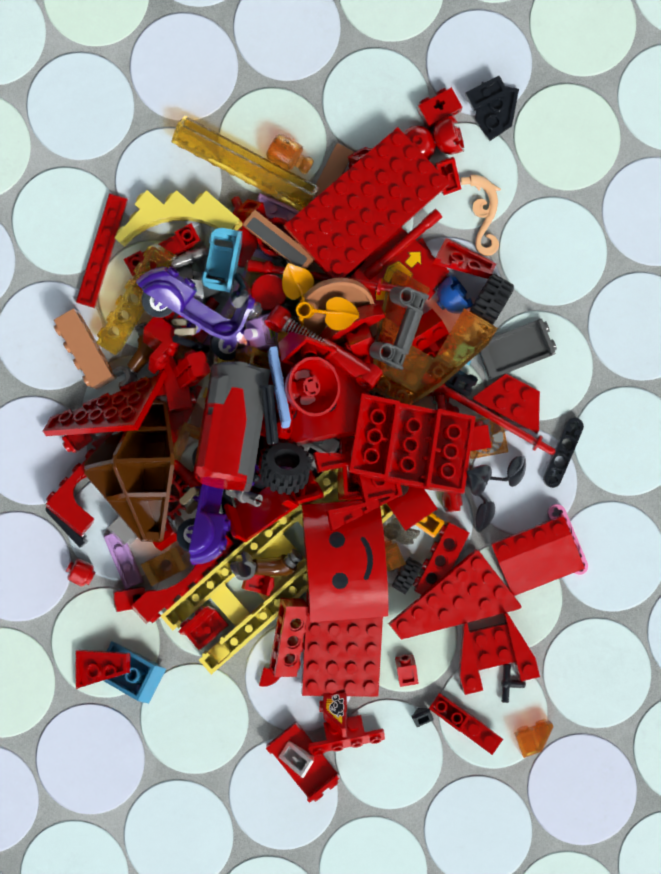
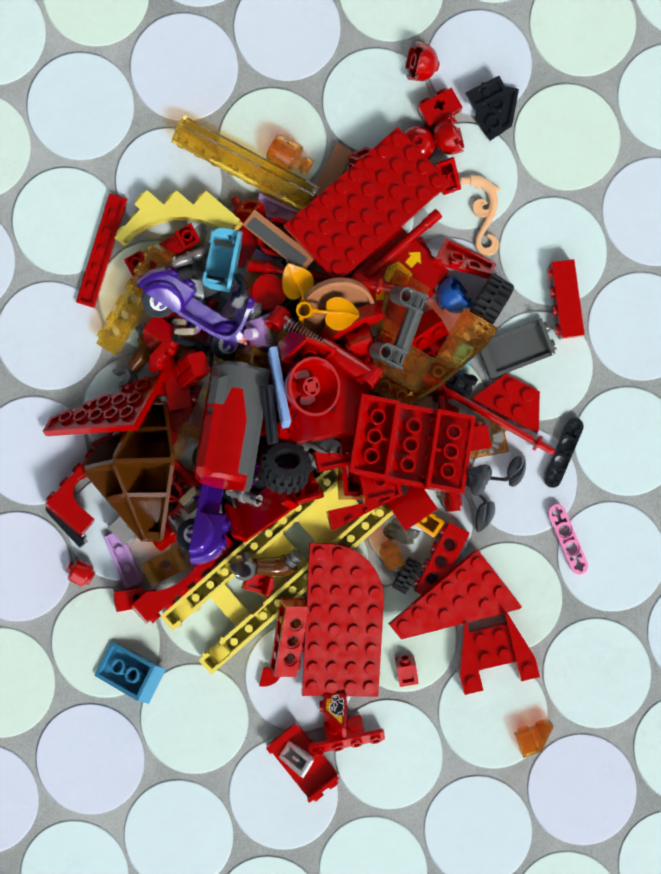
nougat brick [53,308,117,390] -> none
red bracket [62,434,94,453] -> none
red wing [76,650,130,689] -> none
red bracket [178,606,229,651] -> none
red slope [301,500,388,622] -> none
black slope [412,708,434,727] -> none
red slope [429,693,504,755] -> none
red slope [491,515,585,596] -> none
black piece [501,664,526,703] -> none
none -> red cylinder [405,42,440,81]
none -> red brick [547,259,585,340]

